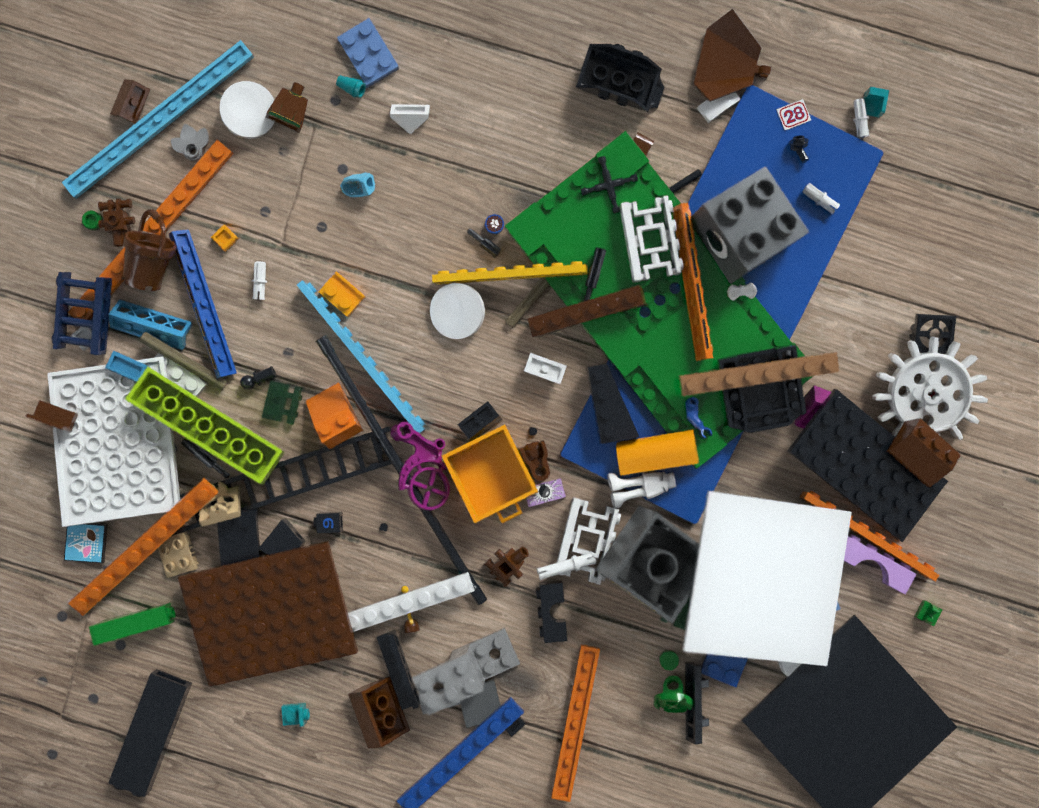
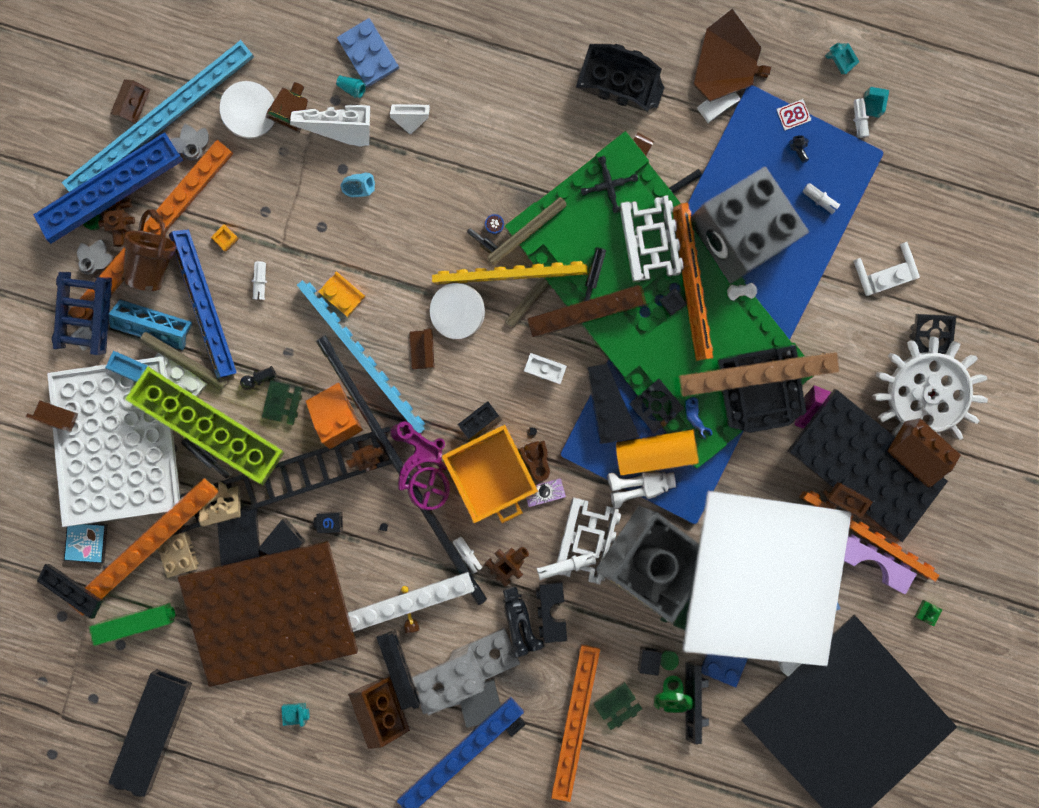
none -> blue plate [33,132,183,244]
none -> black tile [37,564,103,619]
none -> light grey plate [77,240,113,275]
none -> white wedge [290,105,370,147]
none -> reddish brown piece [346,445,384,473]
none -> reddish brown panel [410,329,435,370]
none -> white axle [453,537,482,574]
none -> dark tan axle [487,197,567,265]
none -> black piece [503,586,545,658]
none -> clear green plate [593,681,643,730]
none -> black piece [629,379,684,433]
none -> black panel [638,646,662,676]
none -> black tile [659,288,687,316]
none -> reddish brown panel [823,482,872,518]
none -> teal bracket [825,43,859,74]
none -> white plate [854,242,920,296]

